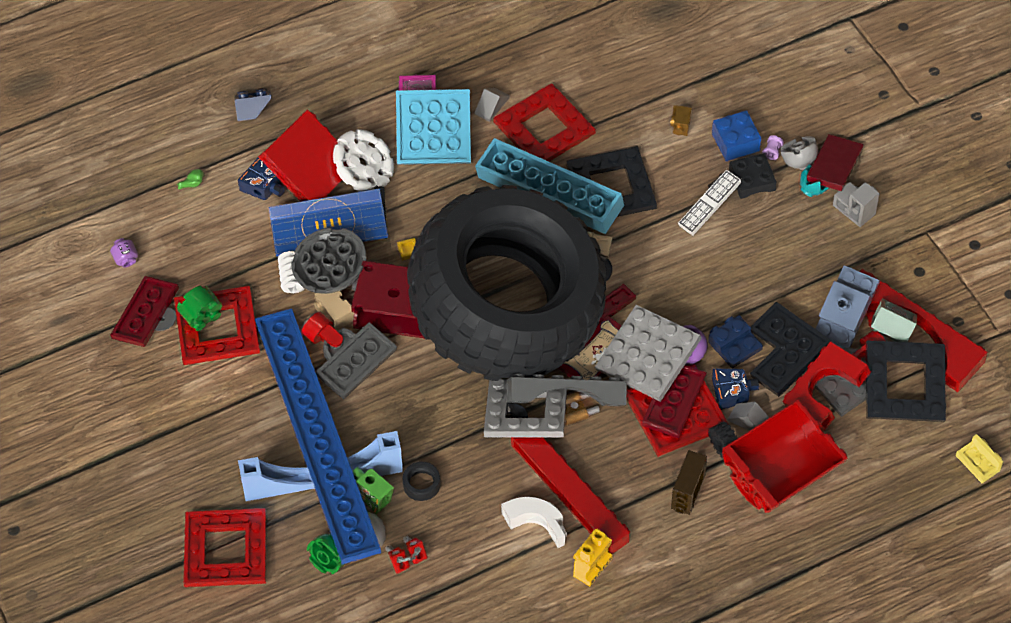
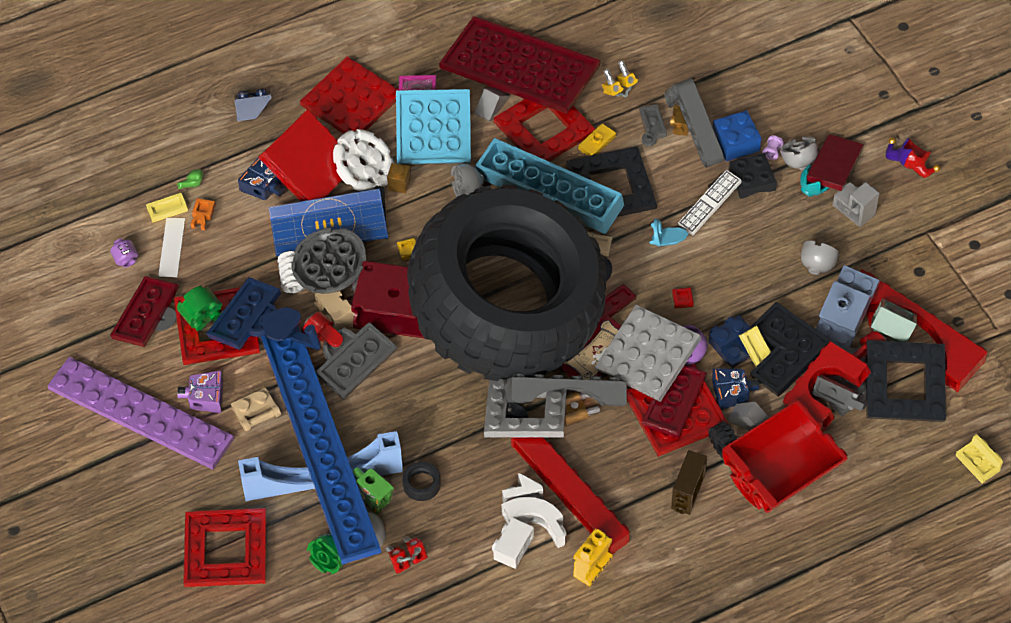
none -> medium lavender plate [48,357,234,470]
none -> light yellow tile [146,193,188,223]
none -> white sticker [158,218,185,277]
none -> medium lavender torso [178,371,223,413]
none -> orange plate [191,198,216,231]
none -> dark blue plate [207,277,321,350]
none -> tan plate [231,387,281,432]
none -> red plate [300,56,399,141]
none -> pearl gold brick [387,163,411,194]
none -> dark red plate [439,16,601,114]
none -> light grey cylinder [451,164,484,197]
none -> white brick [492,518,534,569]
none -> white slope [502,473,543,503]
none -> yellow plate [578,123,616,156]
none -> piece [602,60,638,98]
none -> dark grey hinge [639,104,667,146]
none -> medium azure piece [649,218,688,247]
none -> dark grey beam [664,78,724,168]
none -> red tile [672,287,694,309]
none -> light yellow tile [739,326,771,367]
none -> light grey cylinder [801,241,840,275]
none -> dark grey hinge [812,375,868,411]
none -> piece [886,137,941,178]

